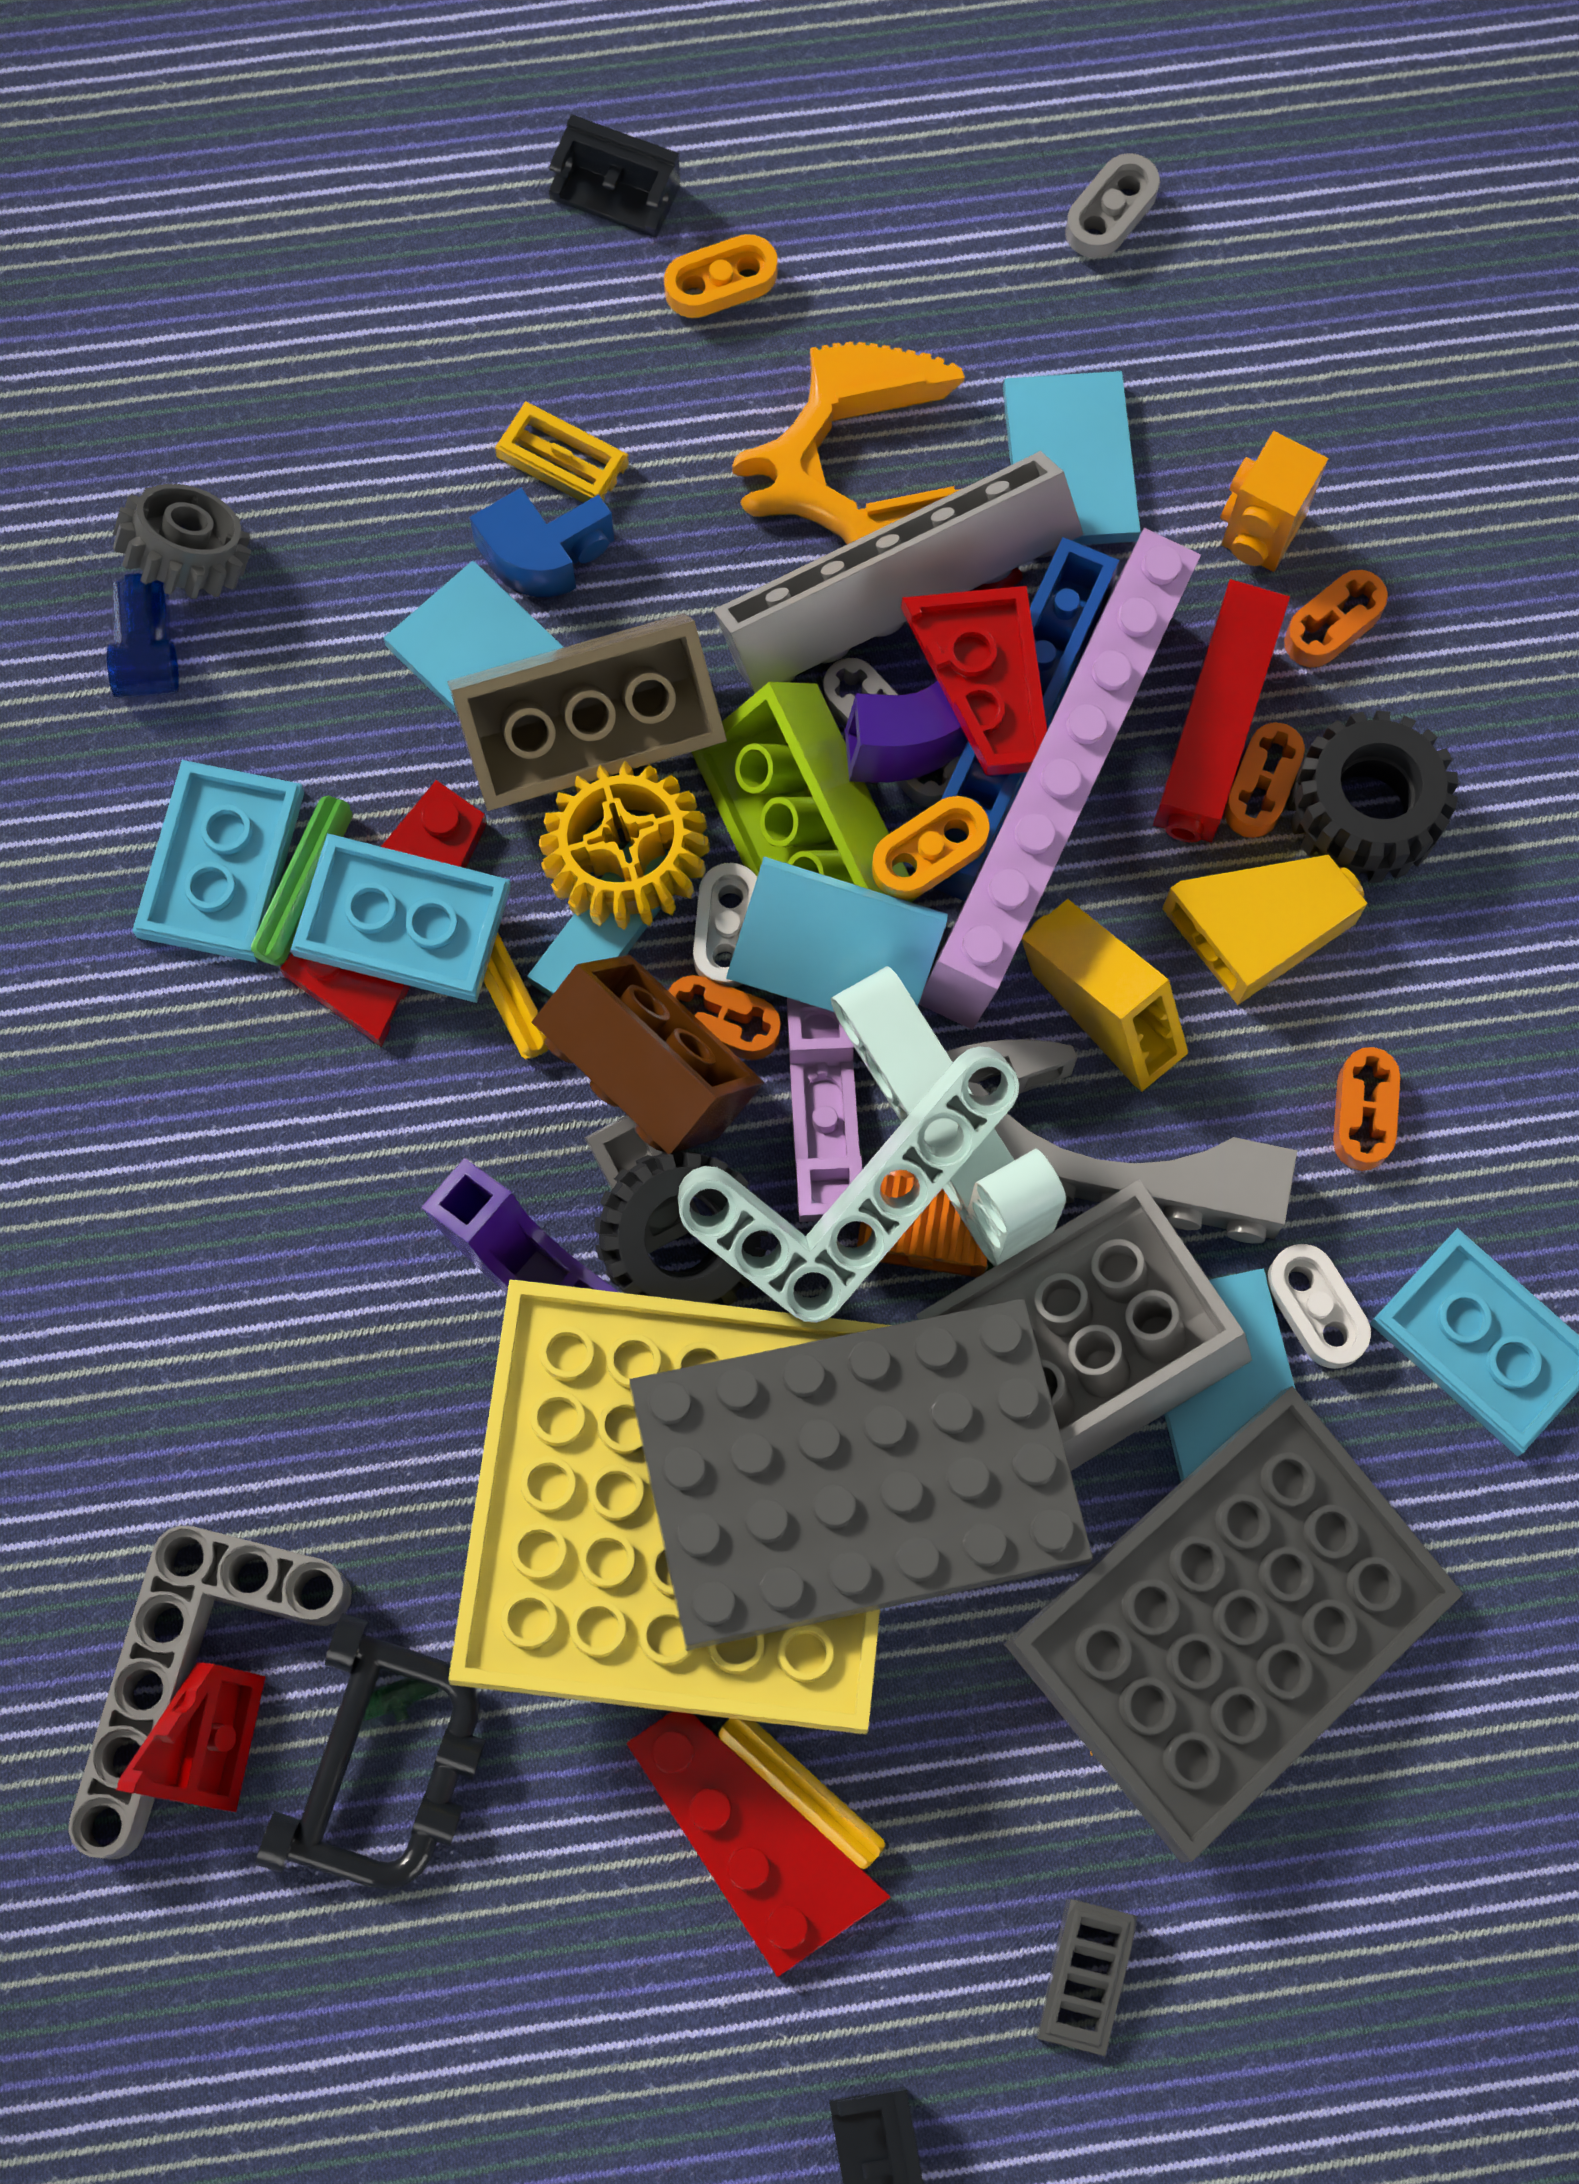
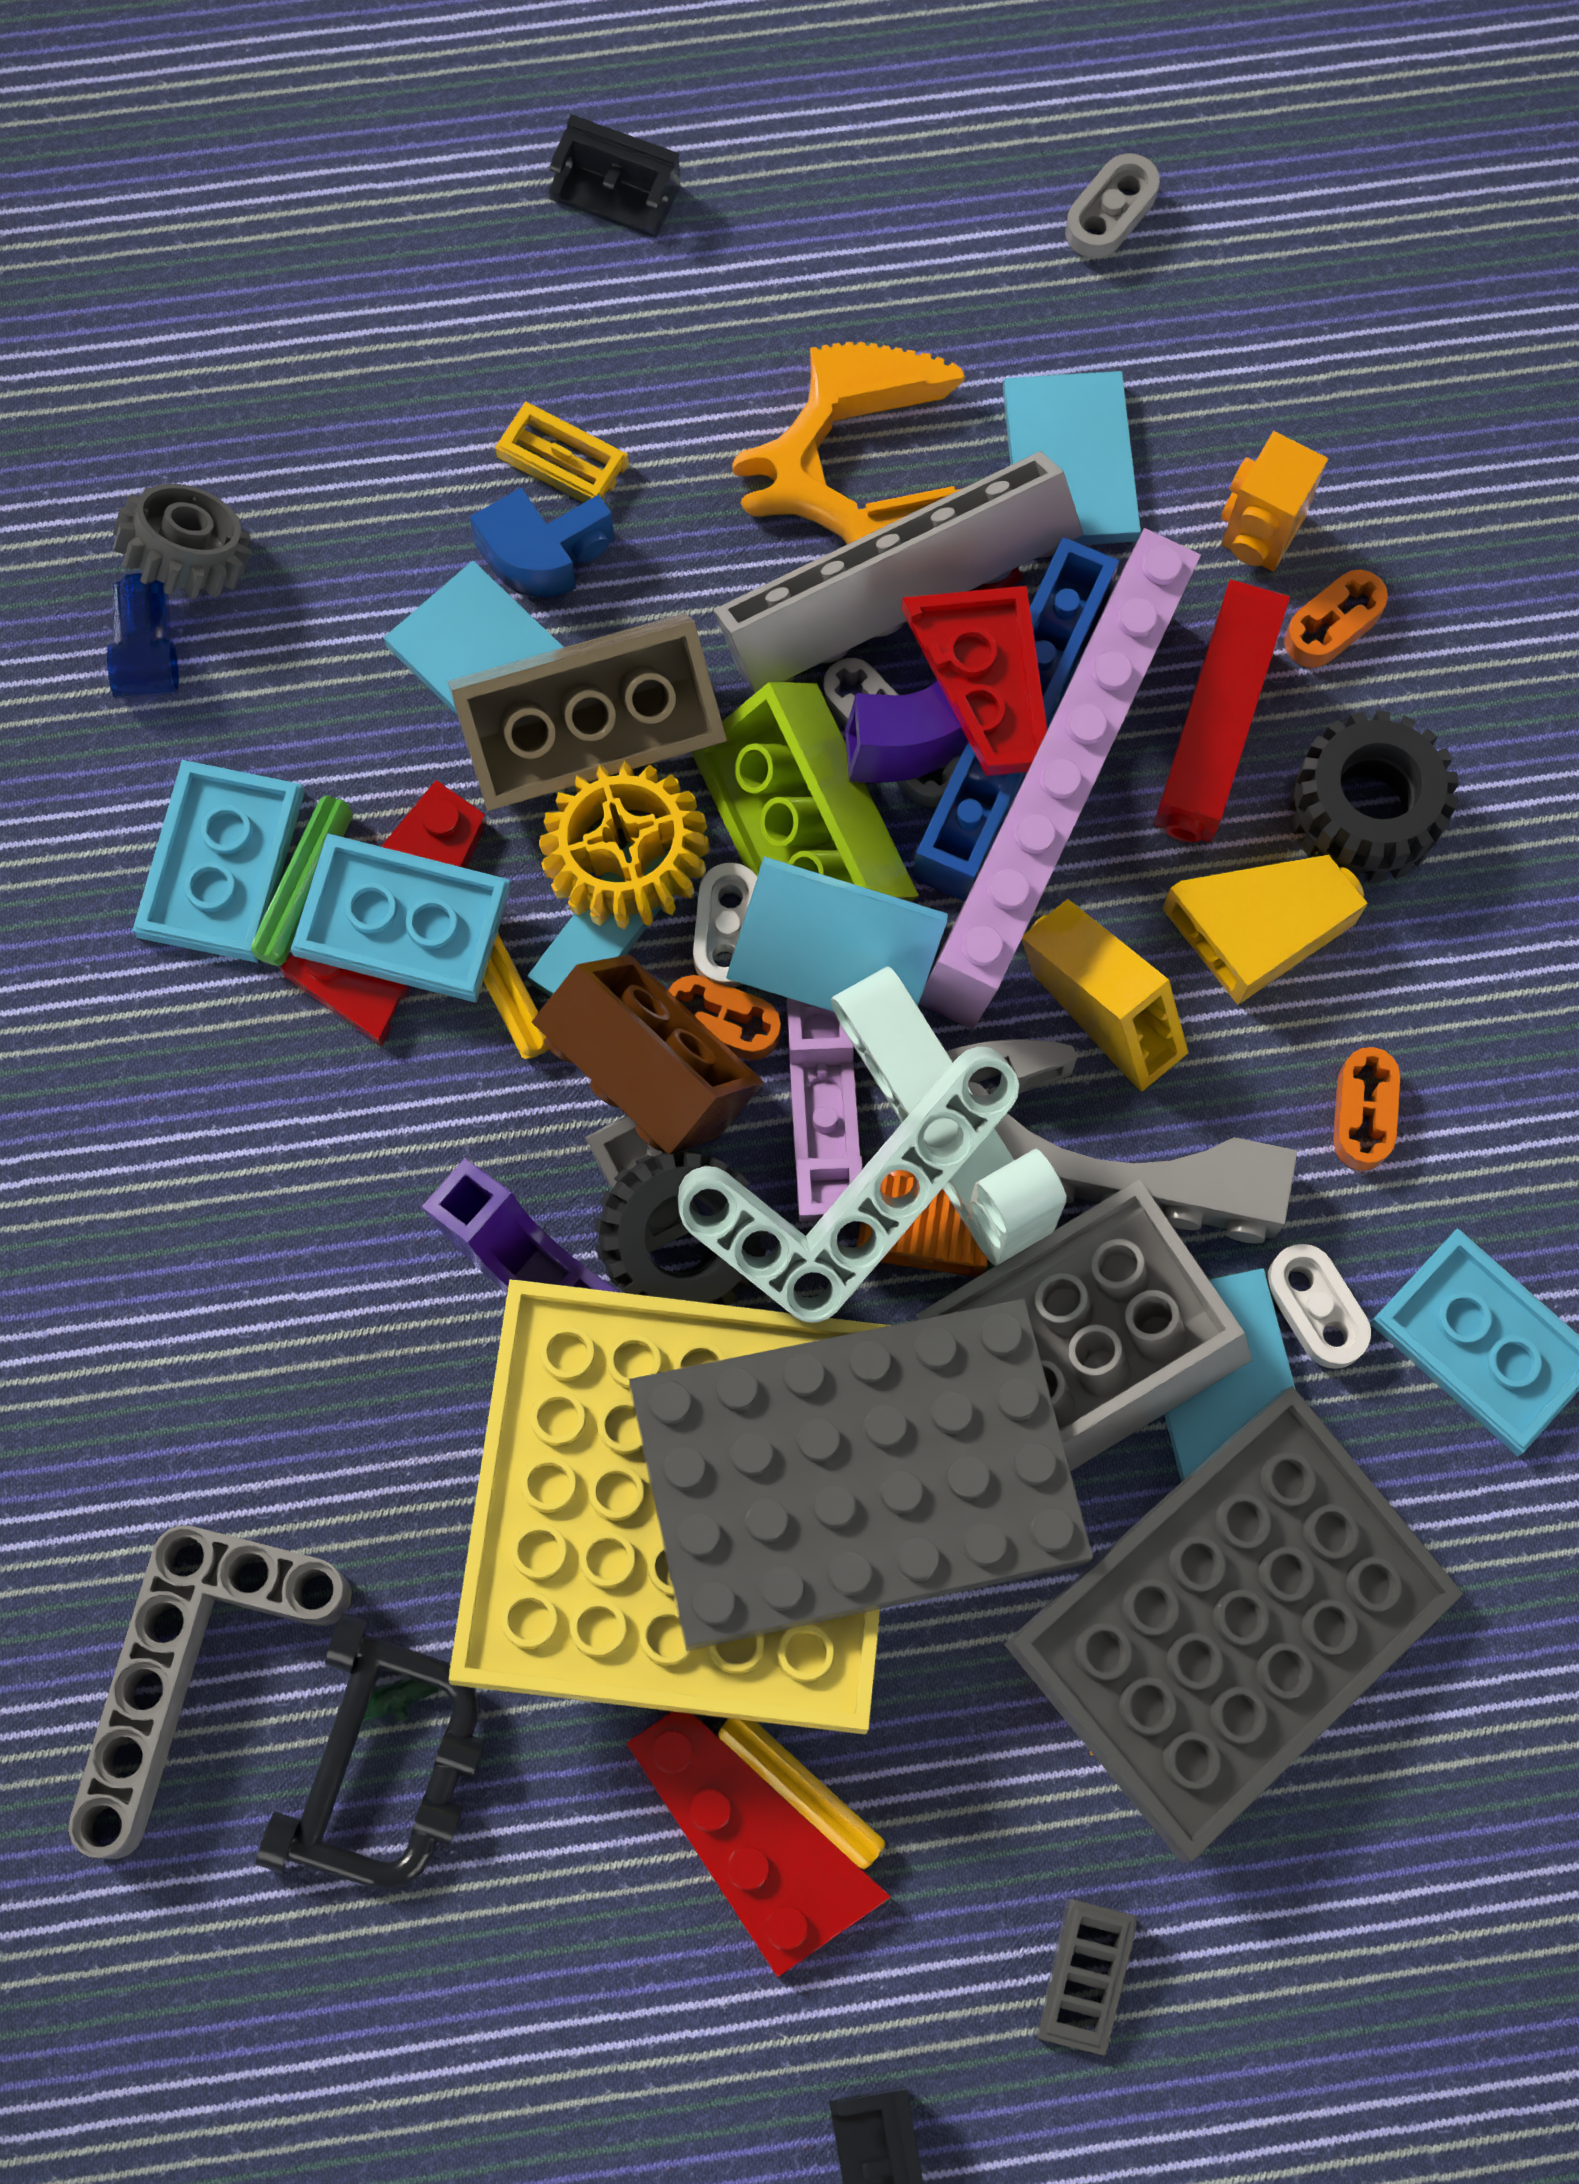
red wing [116,1662,266,1812] -> none
light orange plate [664,234,778,318] -> none
light orange plate [872,796,990,900] -> none
orange beam [1224,722,1305,838] -> none

